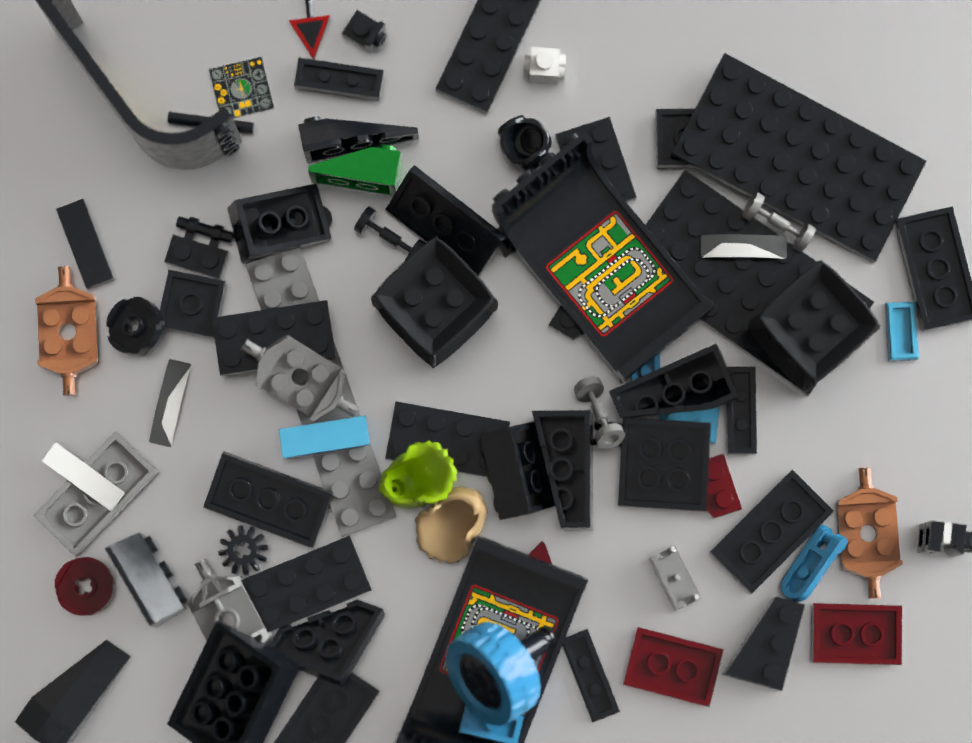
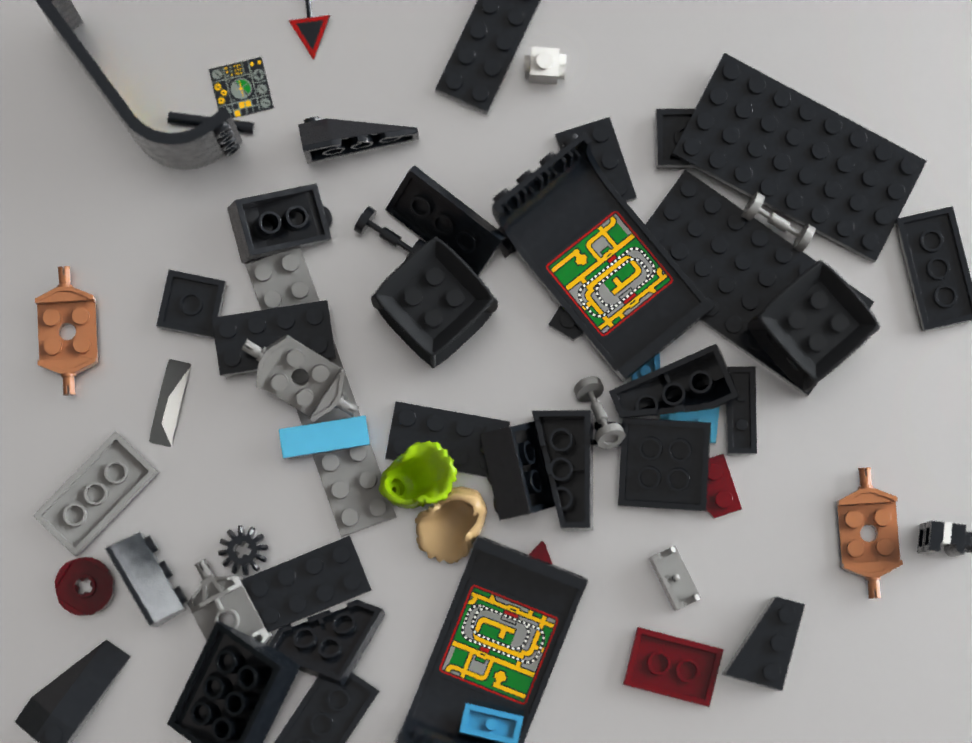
white sticker [42,443,125,511] -> none
black tile [56,199,115,290] -> none
black plate [106,297,165,356] -> none
black plate [164,216,234,280] -> none
black plate [203,451,334,548] -> none
black plate [294,57,384,100] -> none
green slope [308,144,402,197] -> none
black bracket [342,10,387,54] -> none
dark azure wheel [446,622,556,726] -> none
black hair [497,115,552,172] -> none
black tile [562,629,620,723] -> none
dark grey sticker [701,234,787,259] -> none
black plate [709,470,834,594] -> none
dark azure plate [781,524,848,602] -> none
dark red plate [812,603,902,665] -> none
medium azure tile [885,302,919,361] -> none

